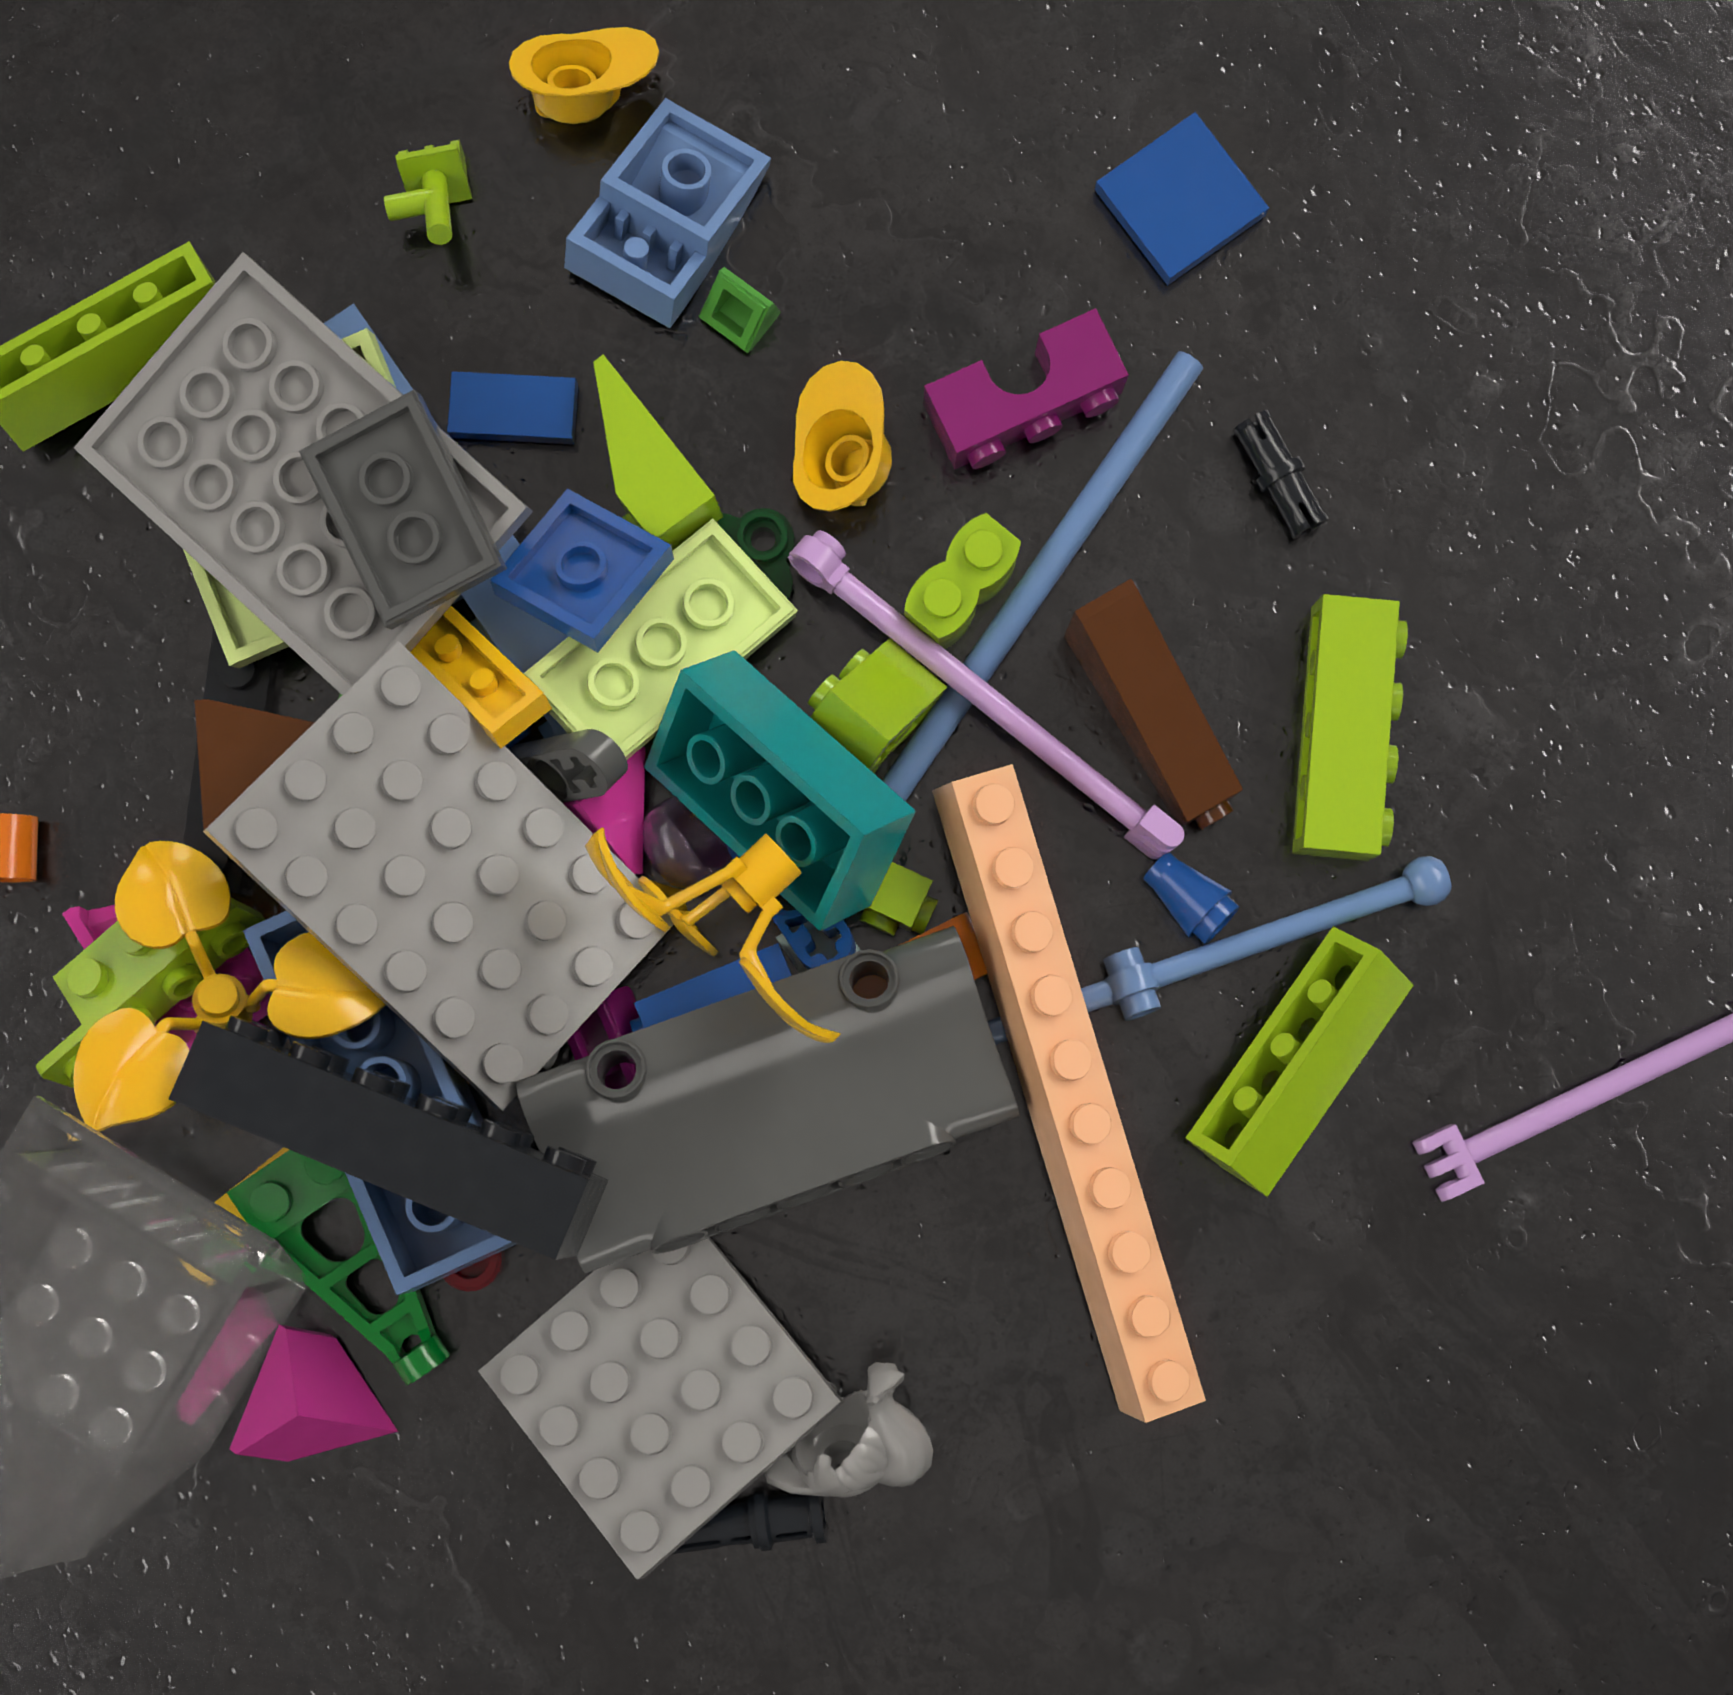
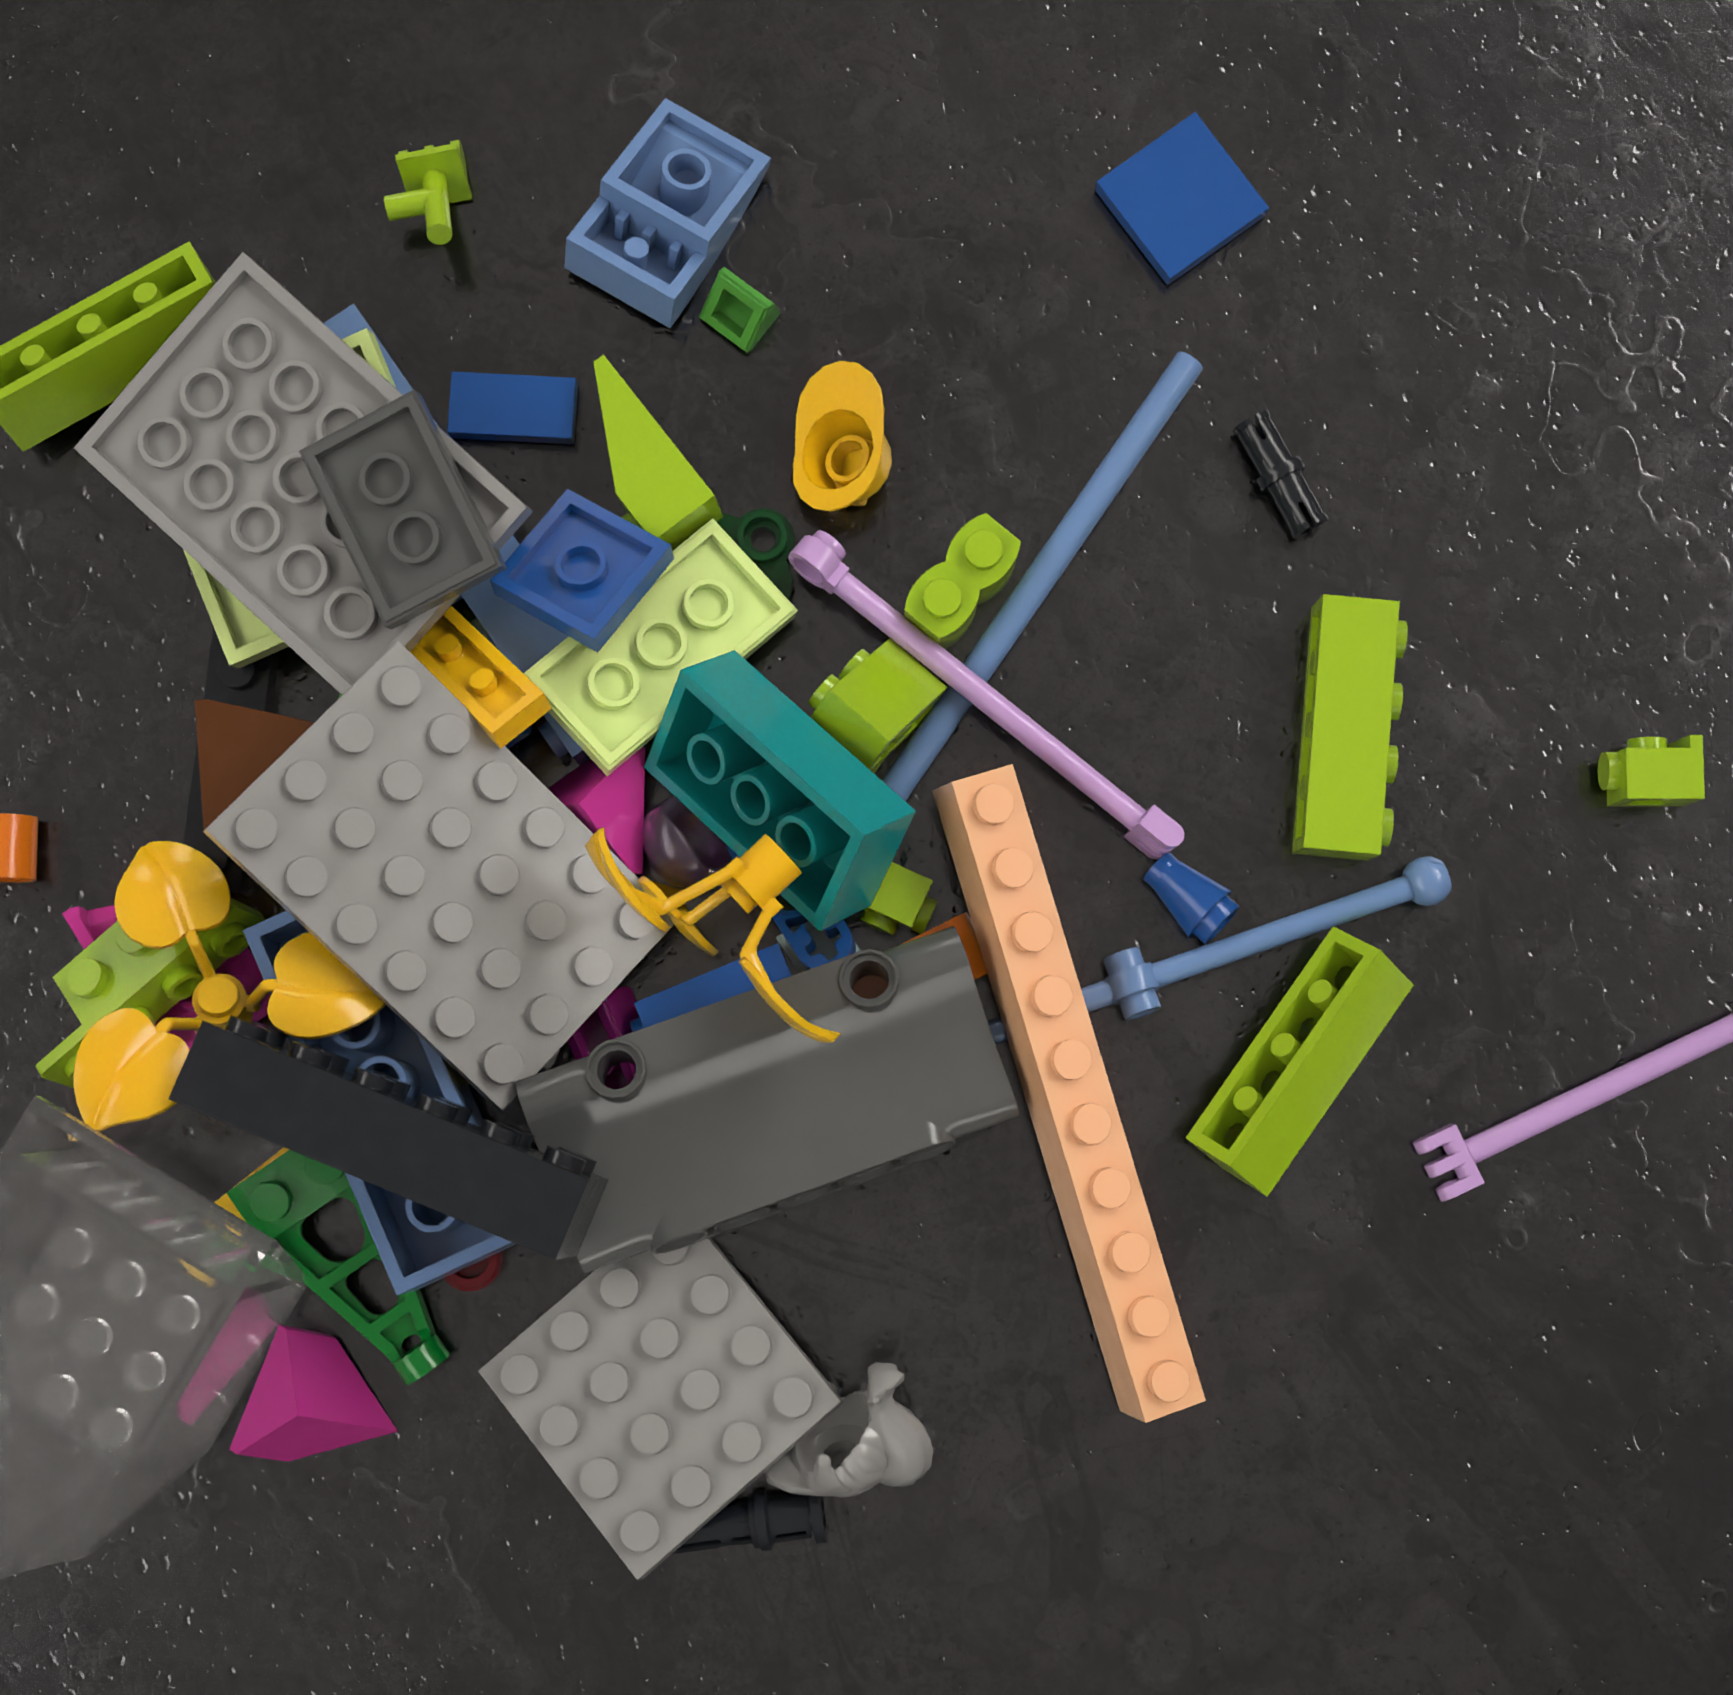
yellow piece [509,27,660,124] -> none
dark grey beam [509,729,628,803] -> none
magenta arch [923,308,1129,470] -> none
reddish brown slope [1064,579,1243,830] -> none
none -> lime brick [1597,735,1705,806]

